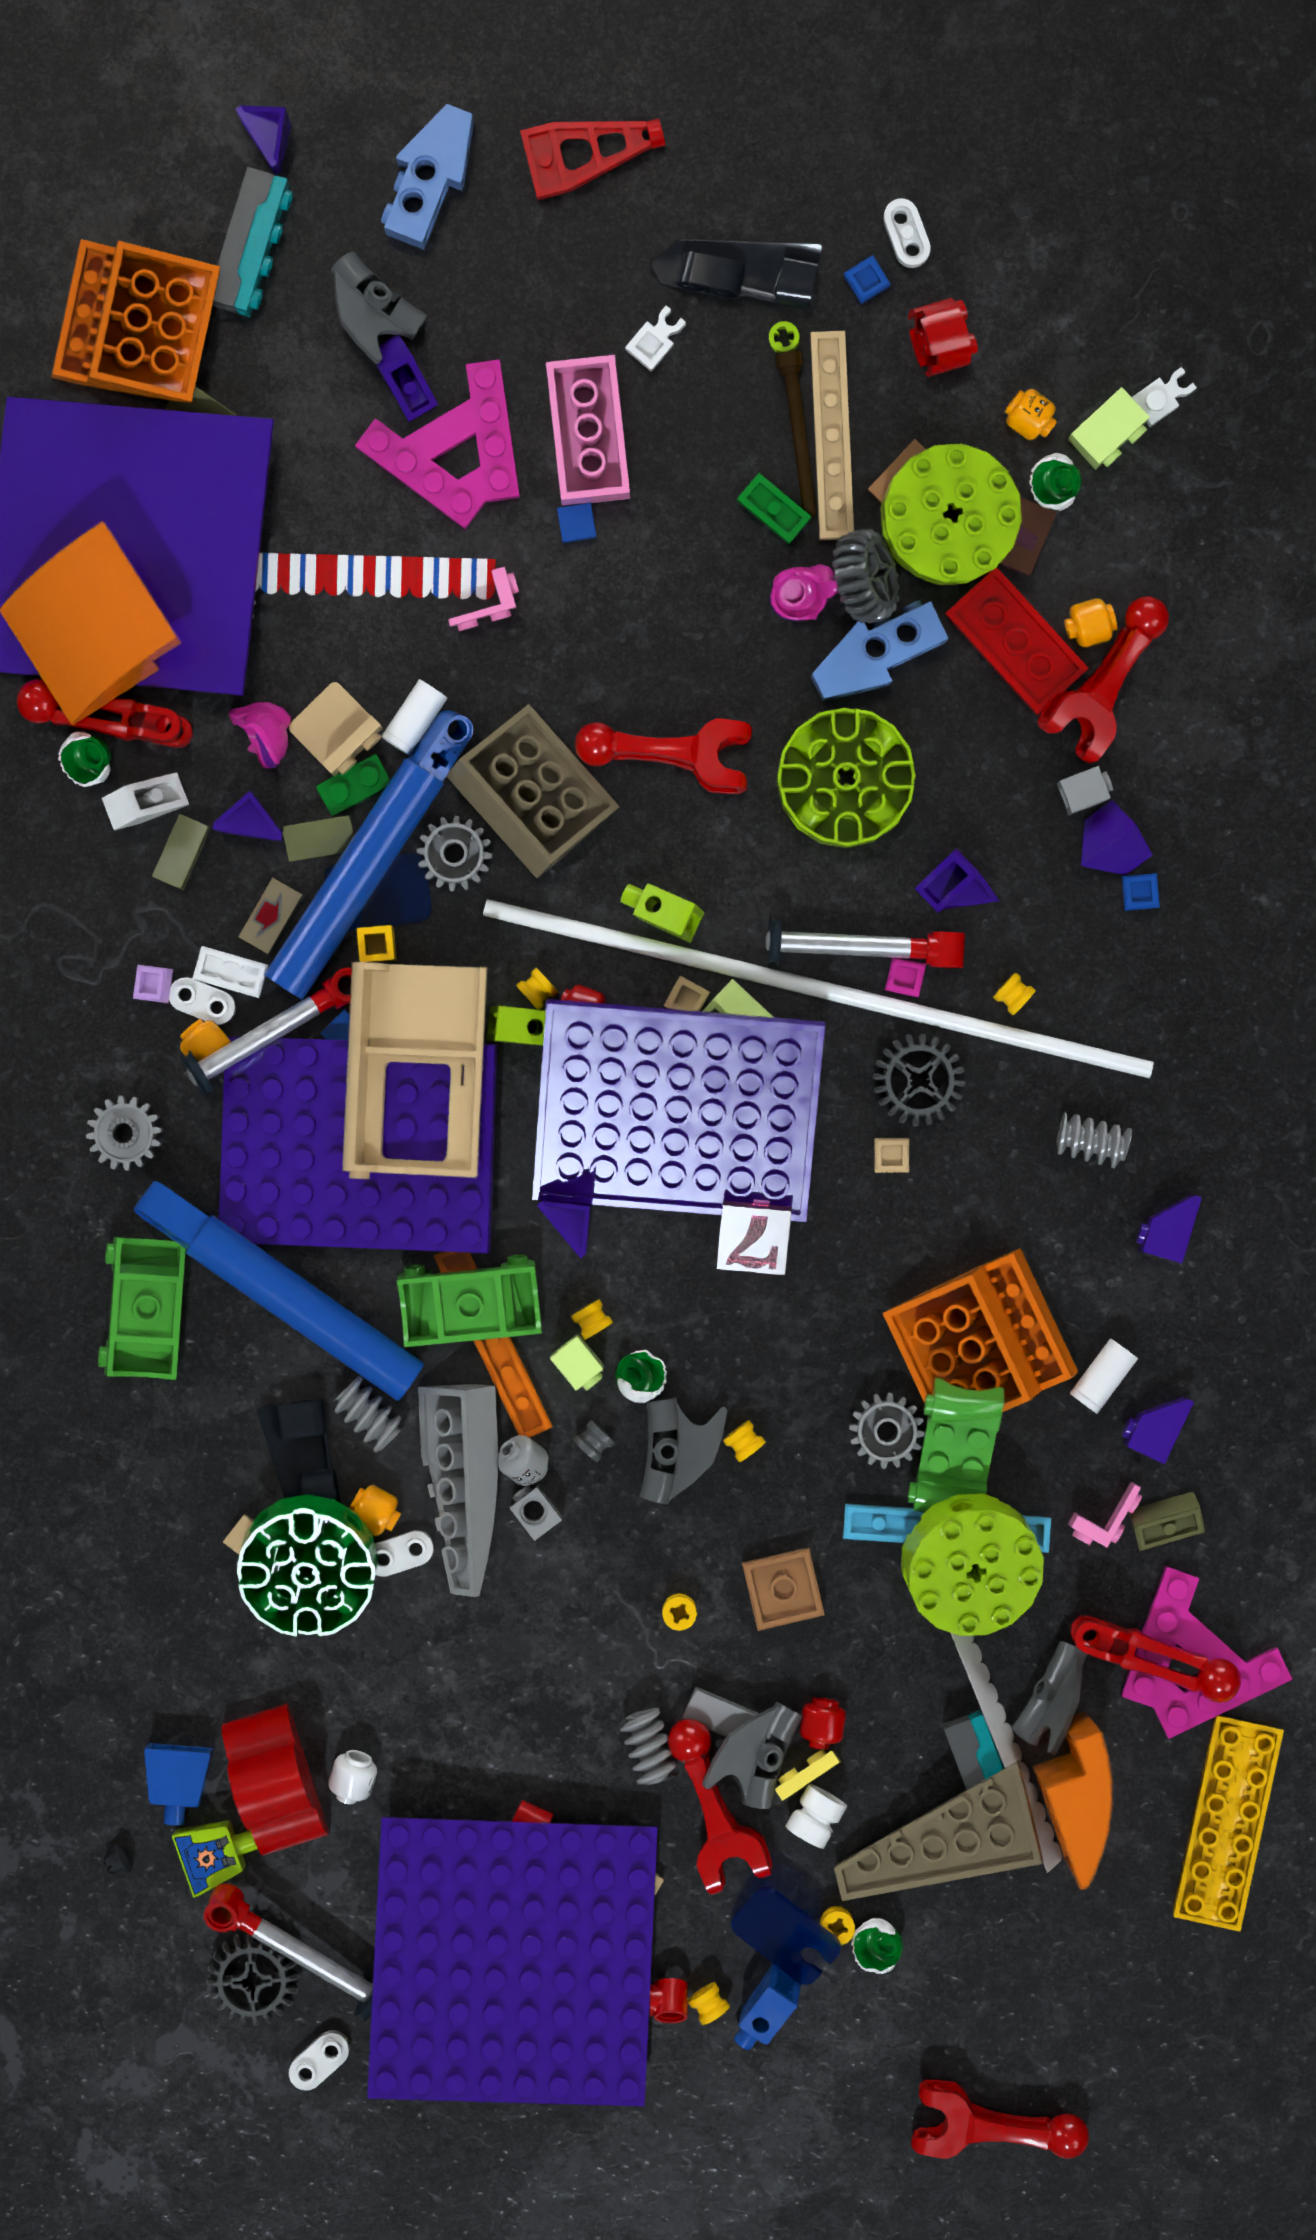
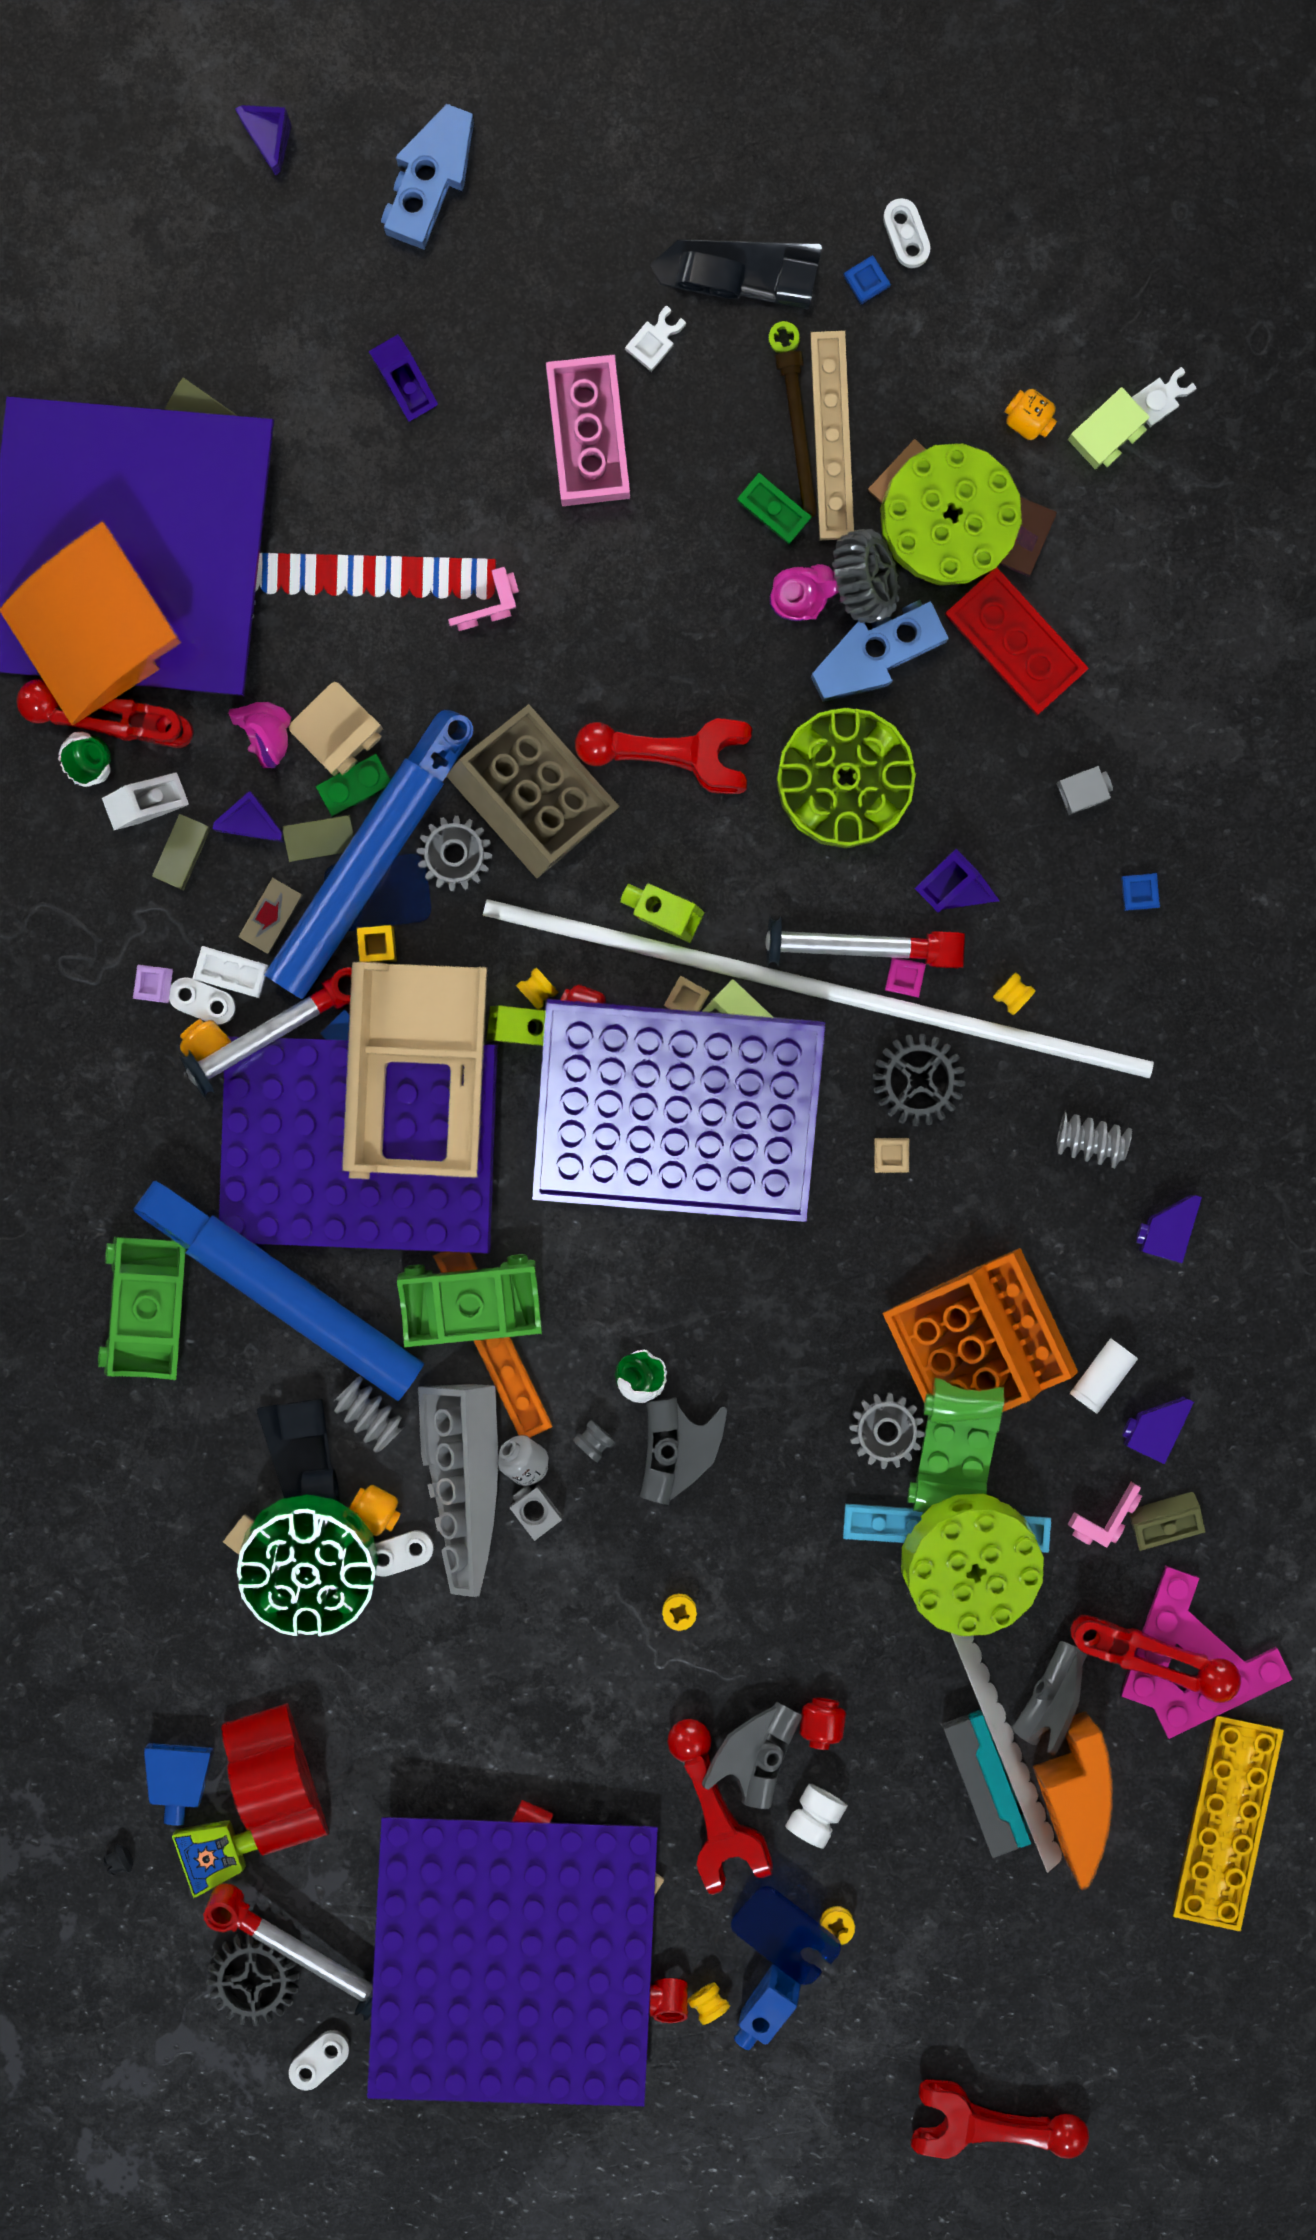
orange slope [51,239,220,403] -> none
light grey gear [86,1096,163,1171] -> none
piece [212,167,293,318] -> none
white head [328,1750,377,1804] -> none
dark grey pin [331,252,428,364] -> none
dark pink plate [355,360,520,530] -> none
white pin [382,679,448,756] -> none
red plate [520,118,666,200] -> none
dark purple slope [537,1201,591,1259] -> none
yellowish green brick [550,1333,604,1391] -> none
blue tile [557,502,596,543] -> none
yellow wheel [570,1299,613,1340] -> none
light grey piece [620,1708,678,1785] -> none
light grey slope [682,1686,759,1737] -> none
tile [717,1201,791,1275] -> none
yellow wheel [723,1420,766,1462] -> none
medium nougat plate [742,1547,825,1631] -> none
light yellow plate [775,1750,841,1801] -> none
dark tan wing [834,1760,1044,1901] -> none
green hair [851,1918,903,1974] -> none
red brick [908,298,978,377] -> none
green hair [1029,453,1082,511] -> none
red piece [1037,596,1169,764] -> none
light orange head [1064,598,1117,647] -> none
dark purple slope [1081,800,1152,876] -> none

